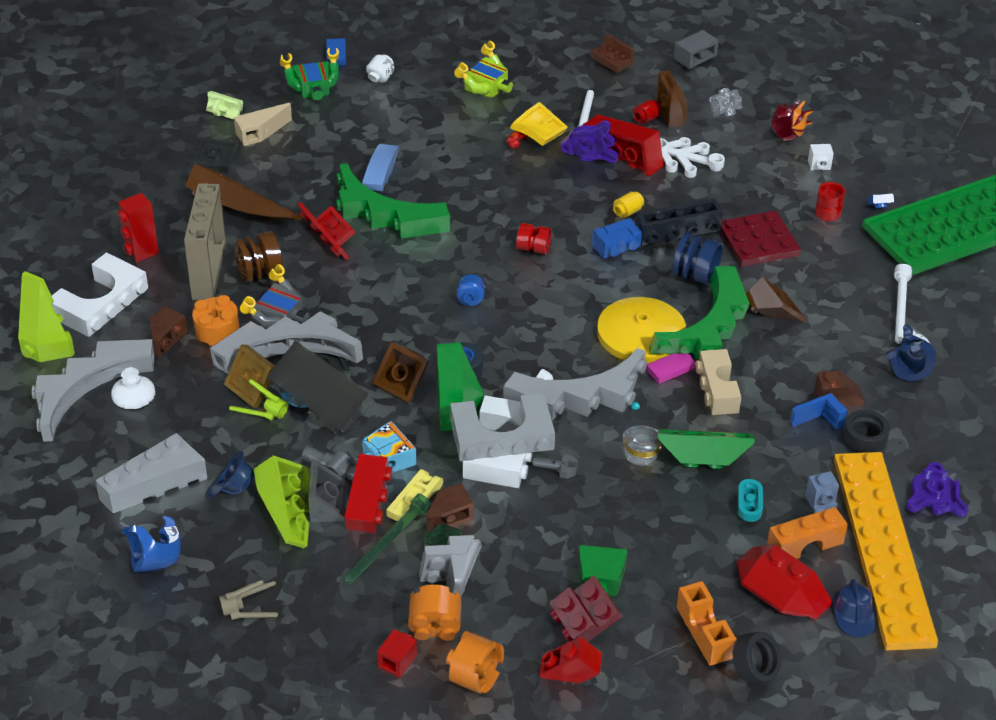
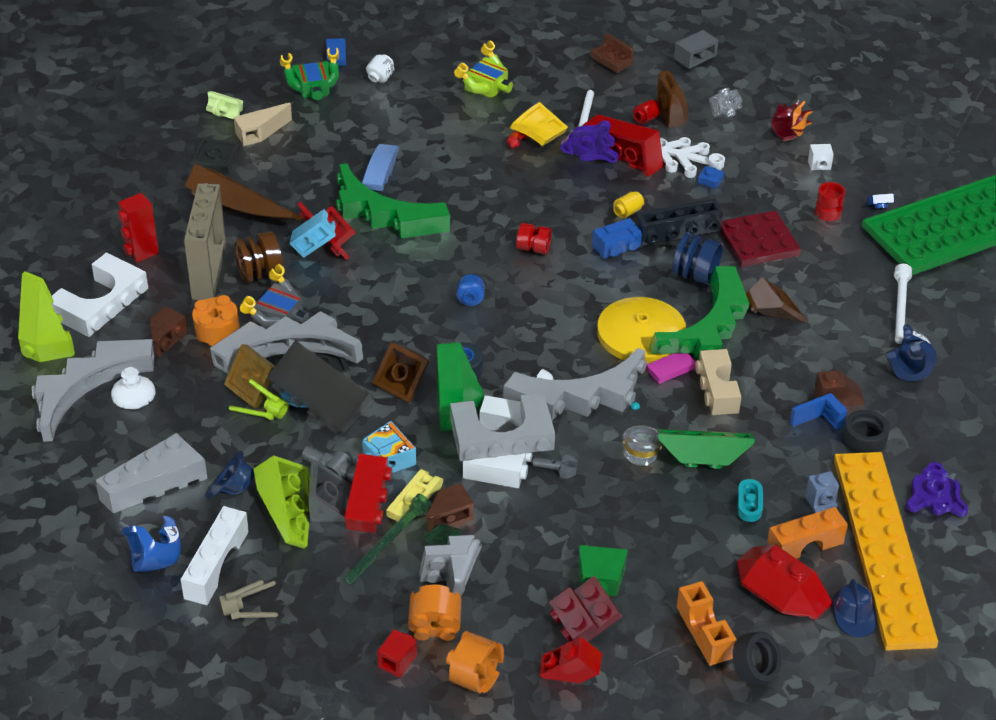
none -> white arch [181,506,249,605]
none -> medium azure hinge [289,209,336,258]
none -> blue plate [698,166,725,189]

